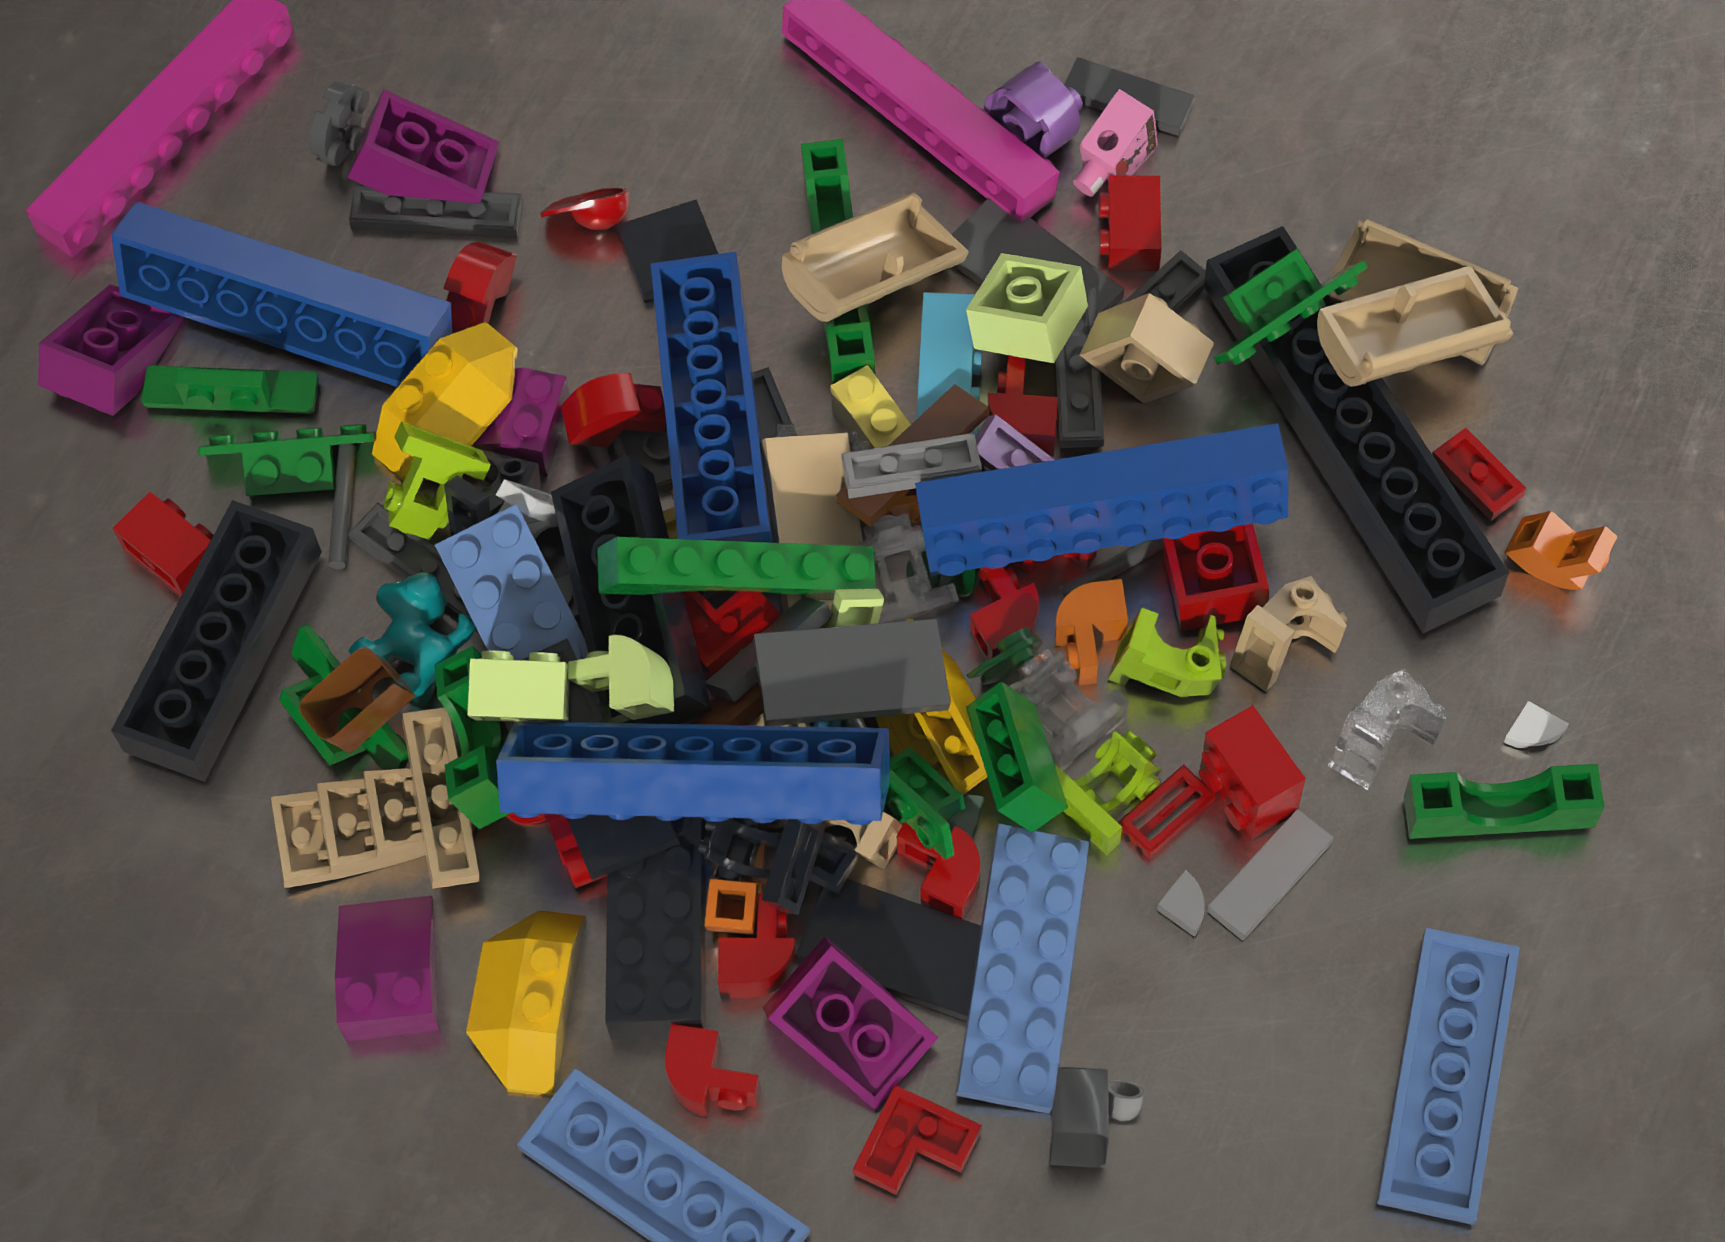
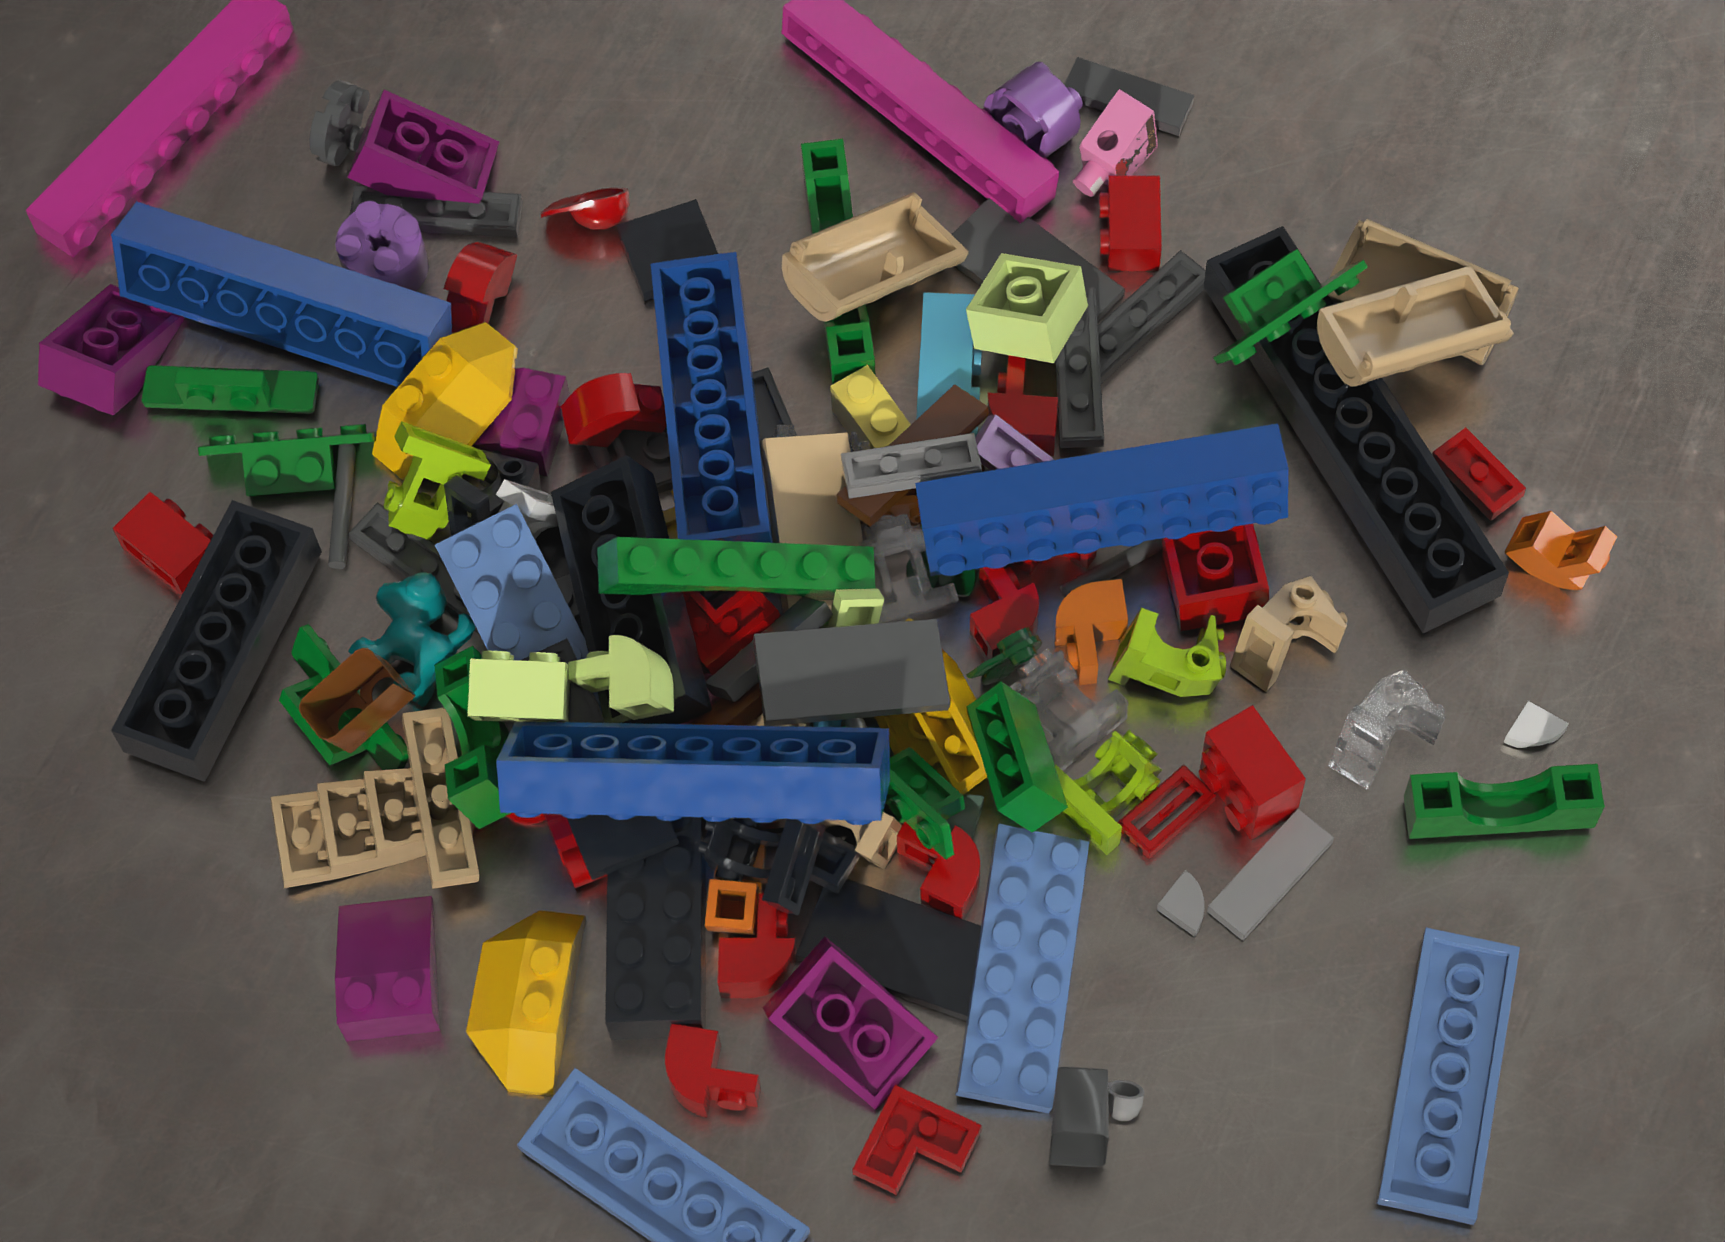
tan brick [1079,293,1214,403] -> none
none -> medium lavender brick [335,201,429,291]

